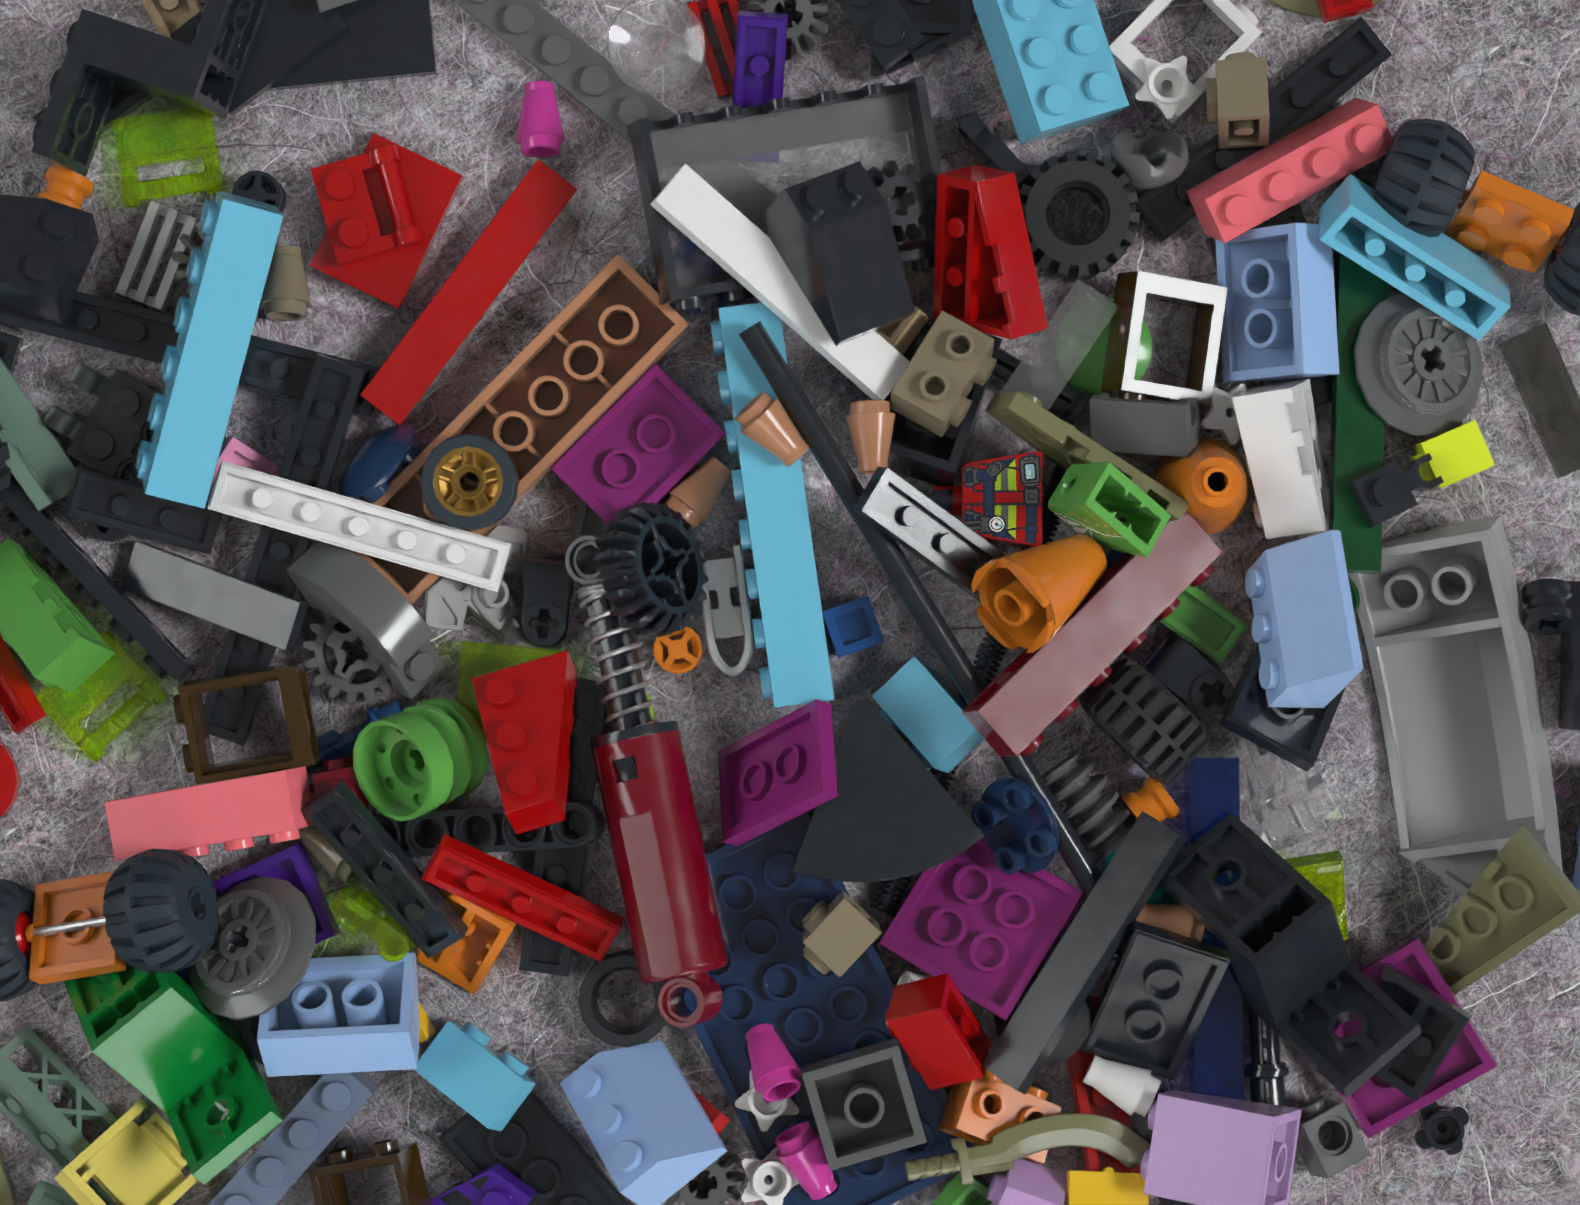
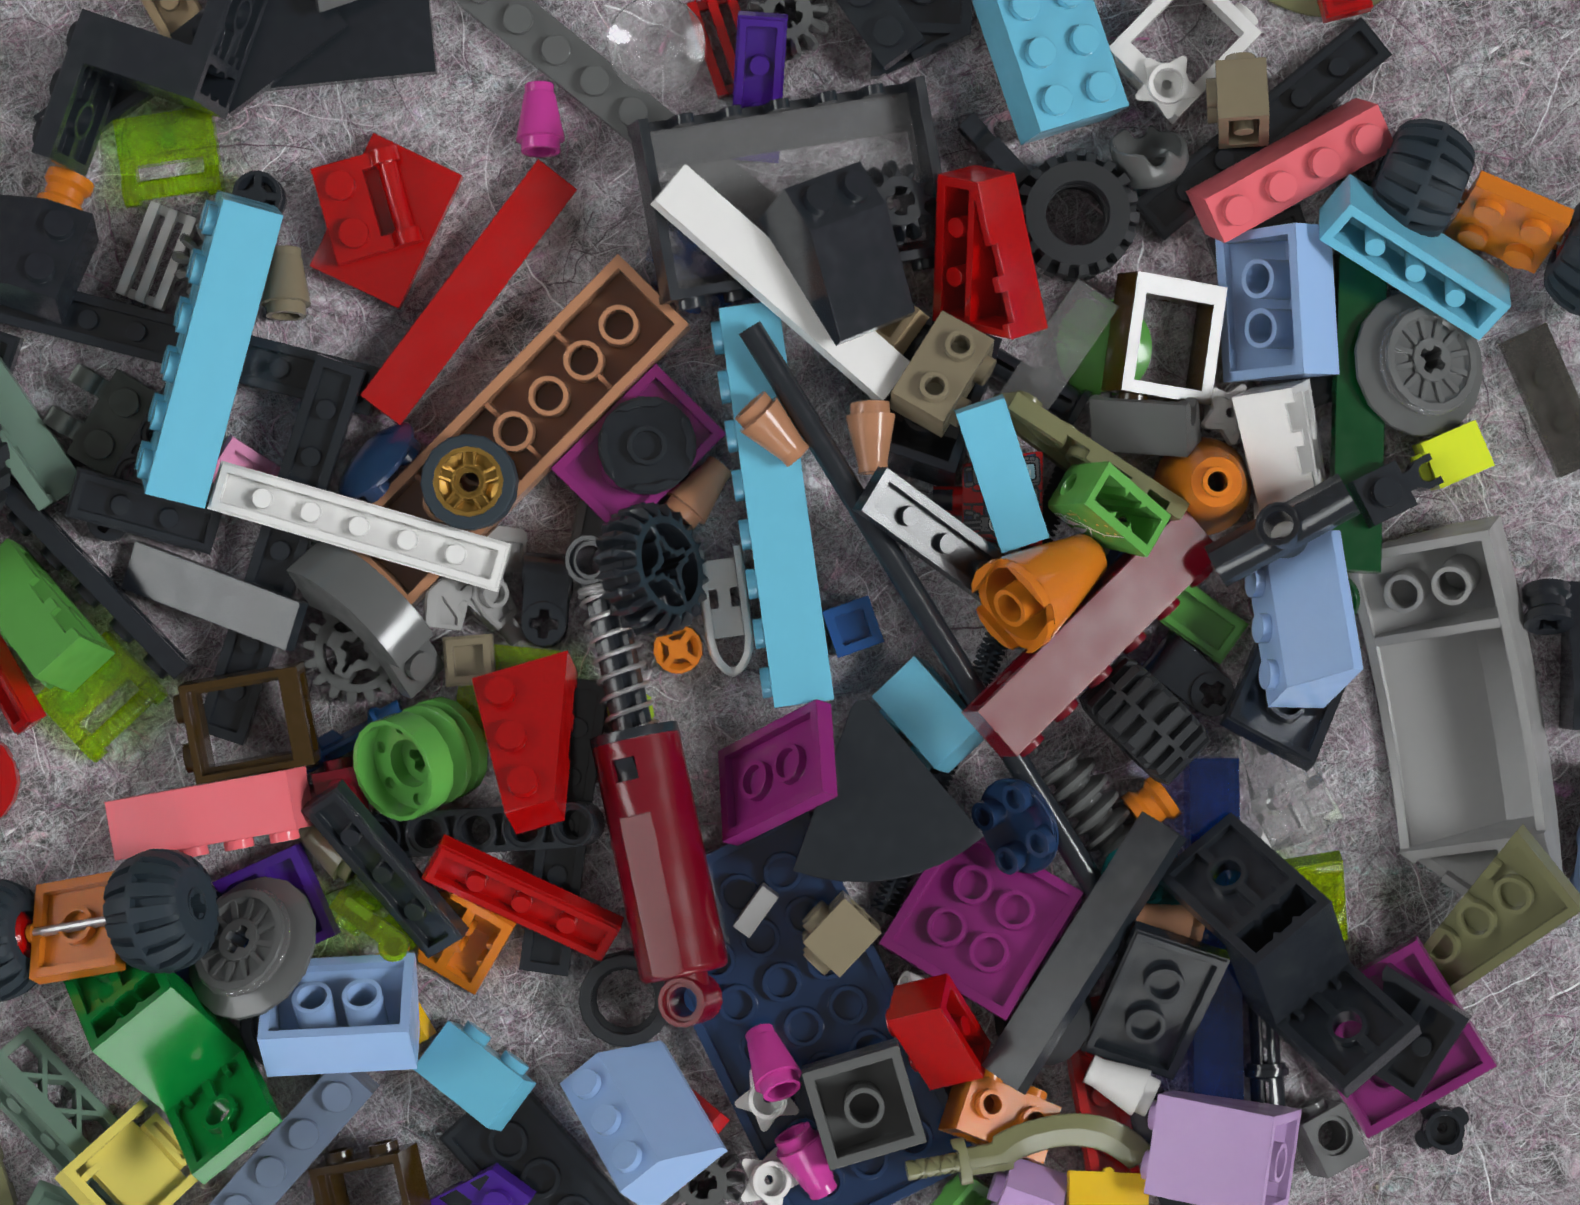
none -> dark tan tile [442,634,496,687]
none -> black tile [598,396,696,495]
none -> light grey tile [733,882,779,938]
none -> medium azure tile [954,394,1050,553]
none -> black piece [1204,473,1361,587]

